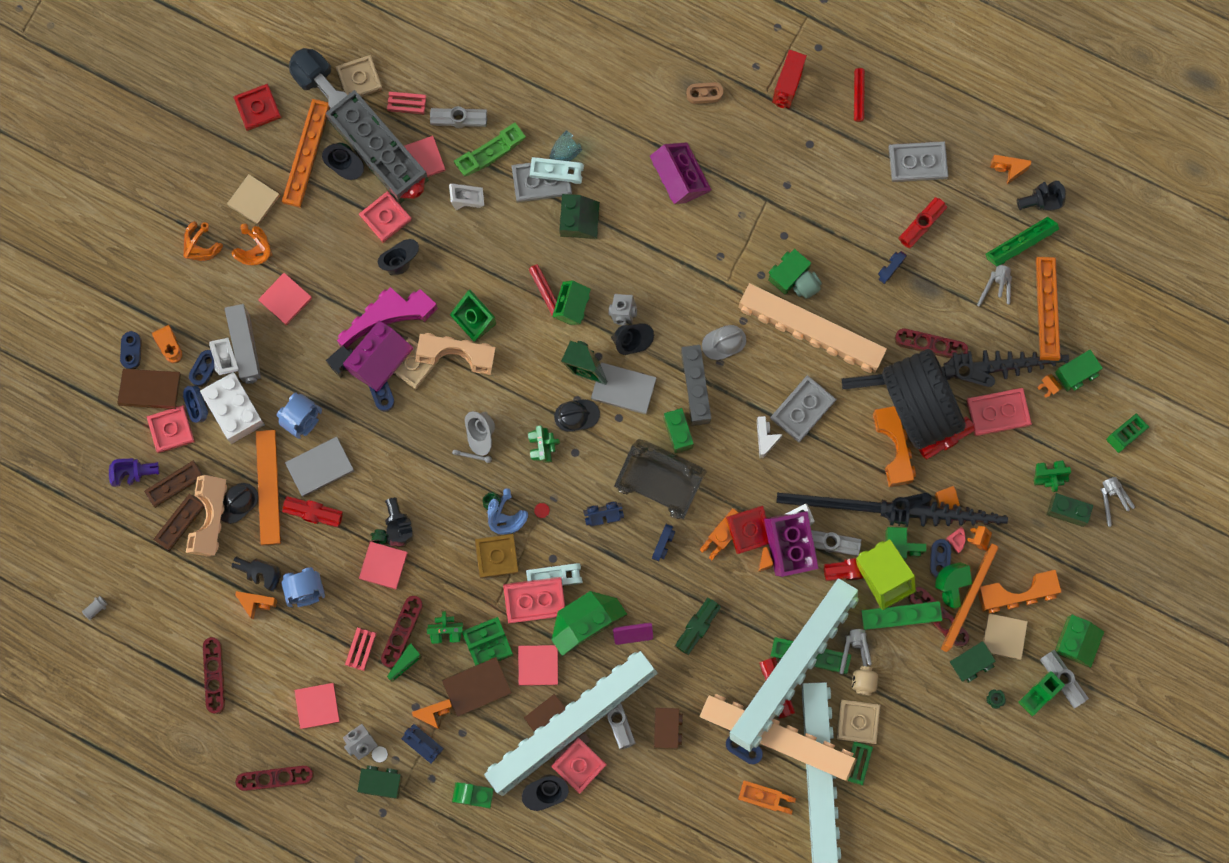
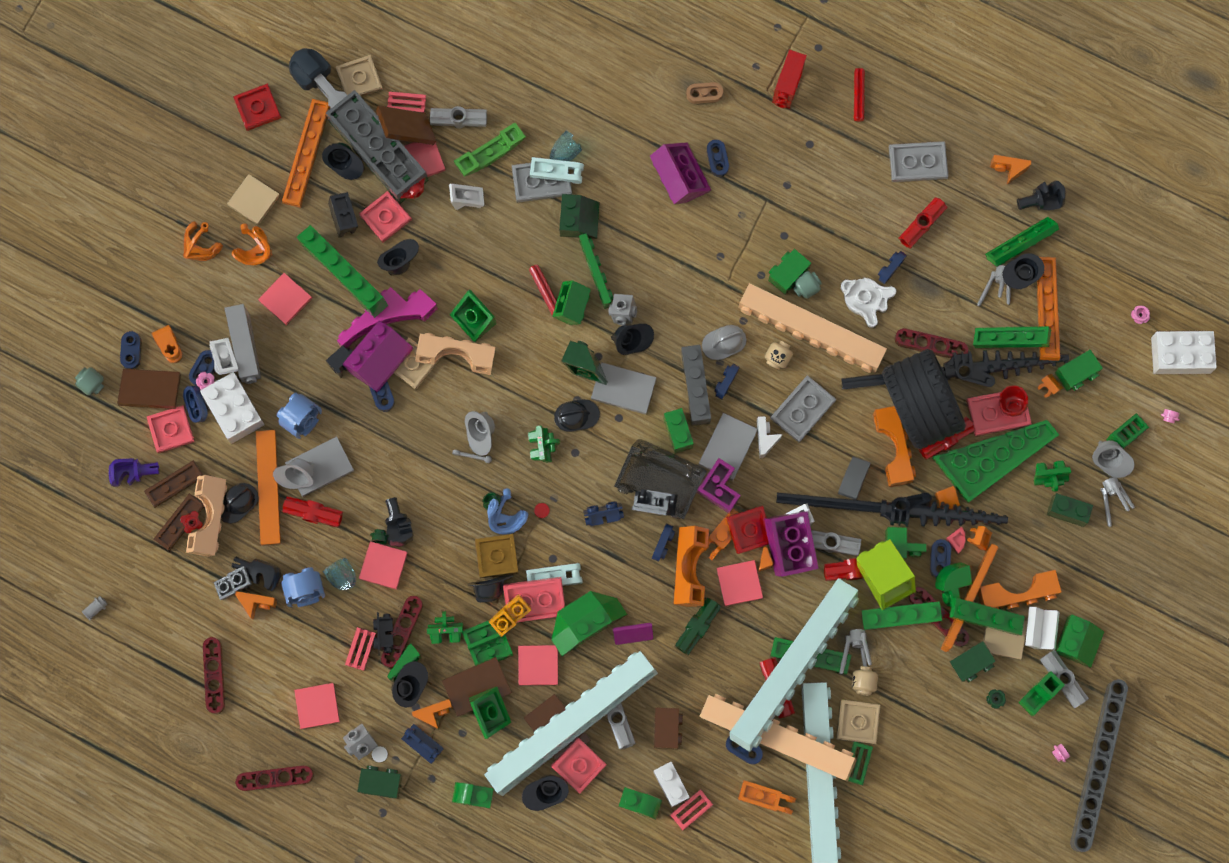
none -> sand green head [75,367,104,395]
none -> red plate [180,511,203,533]
none -> bright pink plate [196,372,215,390]
none -> dark grey slope [213,566,252,600]
none -> light grey piece [273,458,314,489]
none -> green arch [296,225,388,318]
none -> clear light blue brick [322,557,356,590]
none -> black hinge [328,192,358,238]
none -> black hinge [373,612,394,656]
none -> reddish brown tile [376,106,437,145]
none -> black piece [391,661,428,708]
none -> black piece [467,574,514,603]
none -> green slope [469,687,512,739]
none -> light orange slope [489,594,532,637]
none -> green plate [579,233,613,309]
none -> green brick [618,787,662,820]
none -> hinge [632,489,678,516]
none -> white brick [653,762,690,808]
none -> coral tile [670,789,713,830]
none -> orange arch [674,526,709,607]
none -> magenta brick [697,458,741,514]
none -> light grey tile [698,413,758,481]
none -> dark blue plate [706,139,729,177]
none -> dark blue plate [714,363,740,400]
none -> coral tile [716,560,763,606]
none -> tan head [765,341,793,370]
none -> dark grey slope [838,457,871,500]
none -> white tile [841,278,896,328]
none -> green wing [932,420,1059,503]
none -> green plate [950,598,1025,636]
none -> green plate [973,326,1051,348]
none -> red hair [999,385,1028,417]
none -> black piece [1002,253,1044,290]
none -> white panel [1025,607,1059,650]
none -> bright pink plate [1052,744,1070,762]
none -> dark grey beam [1070,679,1128,852]
none -> light grey piece [1092,440,1135,478]
none -> bright pink plate [1131,306,1150,324]
none -> white brick [1151,331,1216,374]
none -> bright pink plate [1161,409,1180,423]

